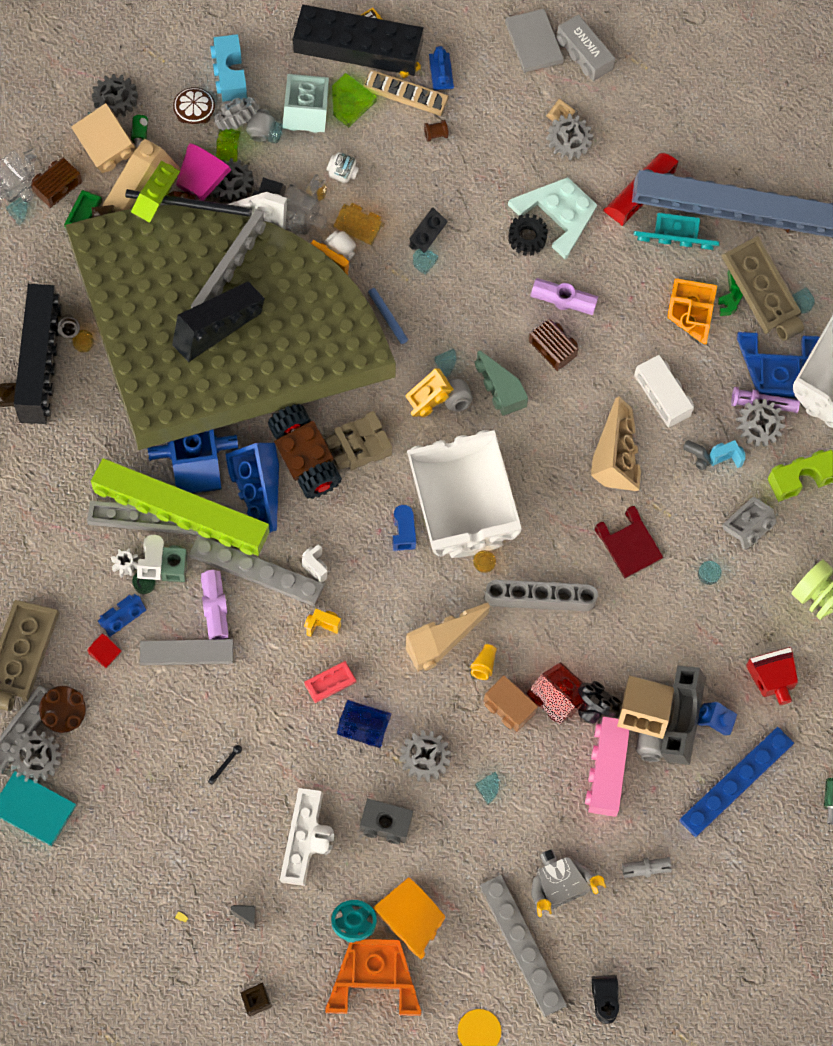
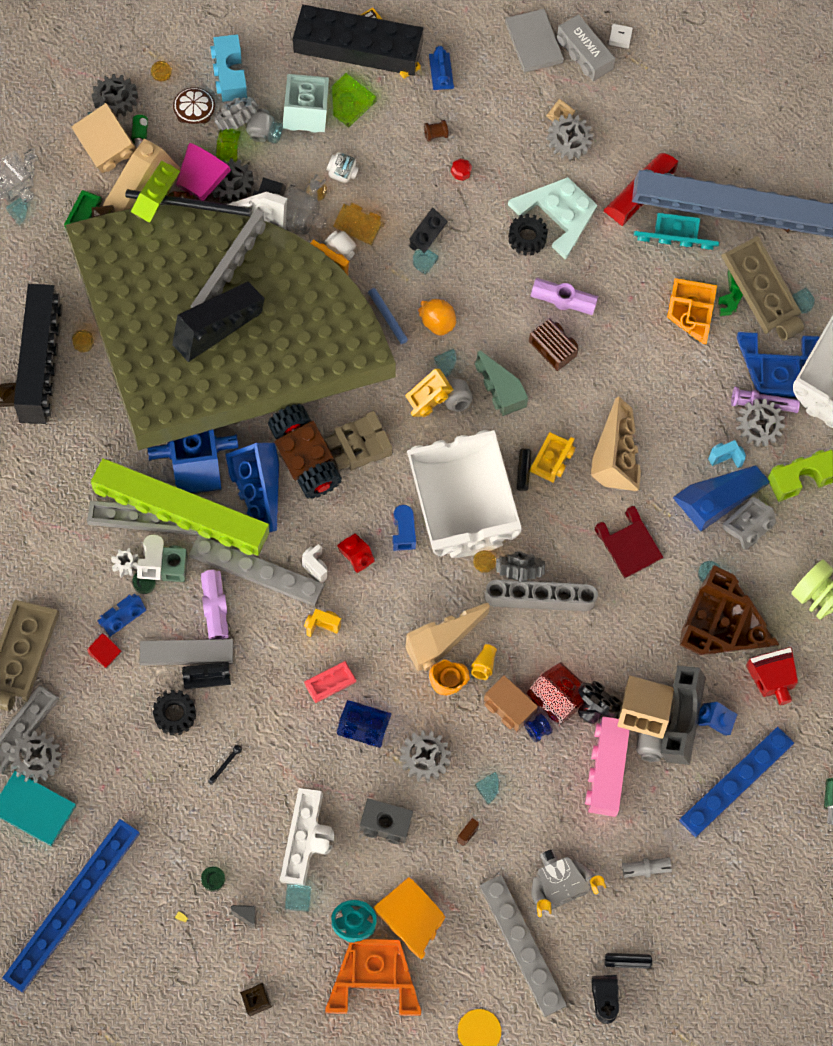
reddish brown brick [31,157,82,208] -> none
reddish brown dish [39,686,86,733] -> none
dark brown cone [58,314,80,338] -> none
tile [363,70,449,116] -> none
white brick [634,355,694,428] -> none
dark grey arm [683,440,711,470] -> none
none -> blue plate [2,819,140,993]
none -> clear yellow plate [151,61,172,82]
none -> black tyre [153,690,196,736]
none -> black hinge [182,662,231,690]
none -> clear green tile [201,866,225,892]
none -> clear light blue tile [285,884,311,912]
none -> red bracket [337,533,375,573]
none -> light orange hair [418,299,456,336]
none -> light orange hair [429,659,470,696]
none -> red tile [451,158,472,181]
none -> reddish brown tile [457,818,479,846]
none -> dark grey gear [496,551,546,582]
none -> black axle [516,448,531,491]
none -> clear blue wheel [524,713,552,743]
none -> yellow bracket [530,432,576,483]
none -> black axle [604,953,652,969]
none -> white tile [608,24,633,49]
none -> blue wedge [673,465,770,532]
none -> reddish brown wedge [680,565,780,655]

